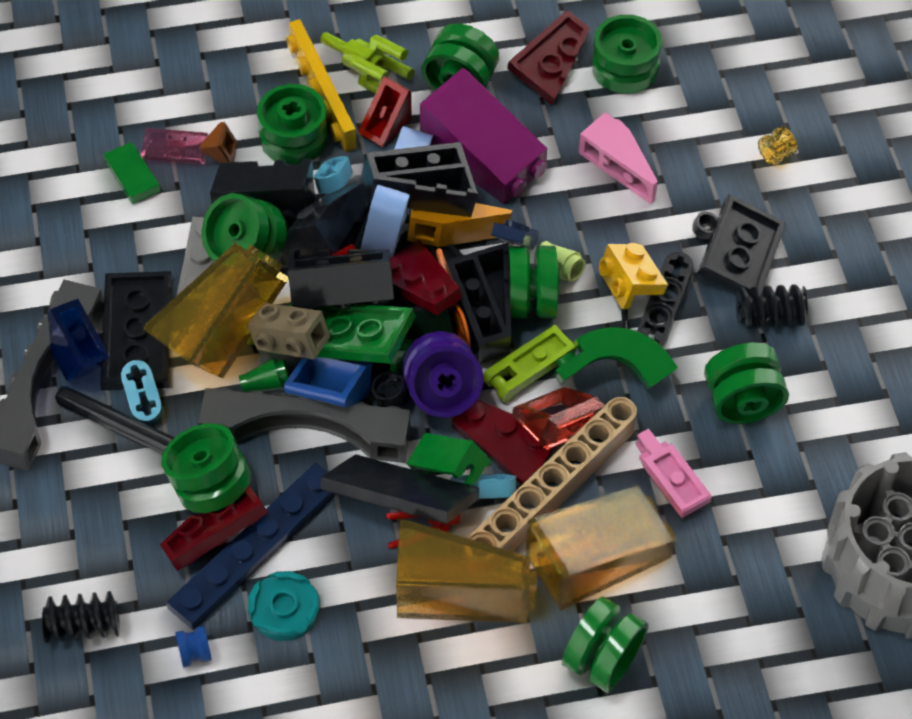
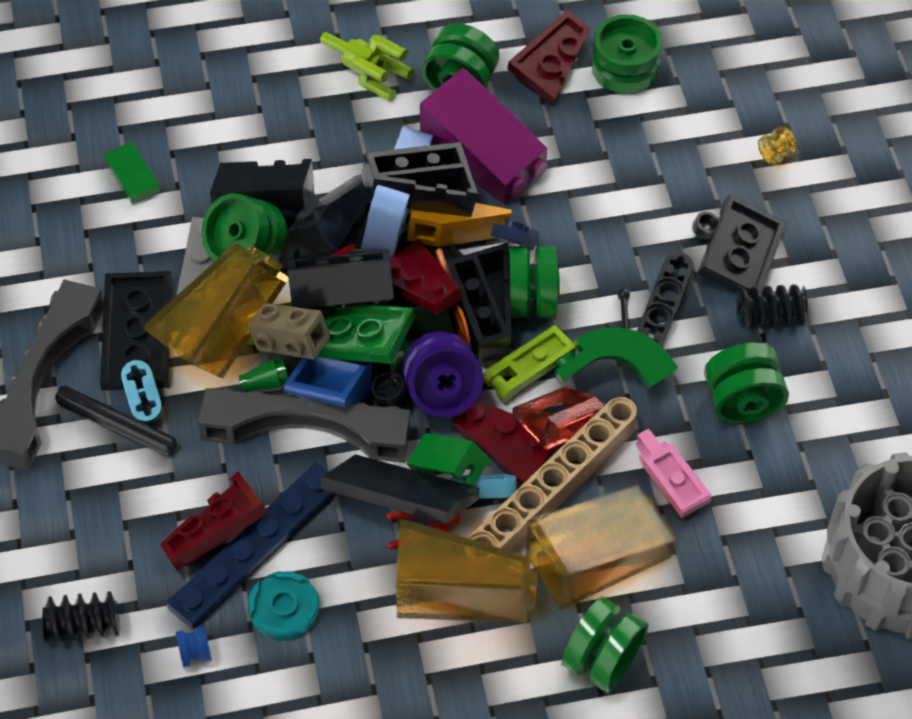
clear blue slope [47,298,110,383] -> none
clear pink plate [141,128,209,164] -> none
green wheel [161,423,251,513] -> none
dark orange slope [200,122,237,163] -> none
green wheel [257,84,328,165] -> none
yellow plate [286,19,357,152] -> none
medium azure beam [314,156,353,194] -> none
red slope [358,76,412,147] -> none
yellowish green cone [540,241,586,282] -> none
bright pink slope [579,112,658,204] -> none
yellow bracket [599,243,668,309] -> none

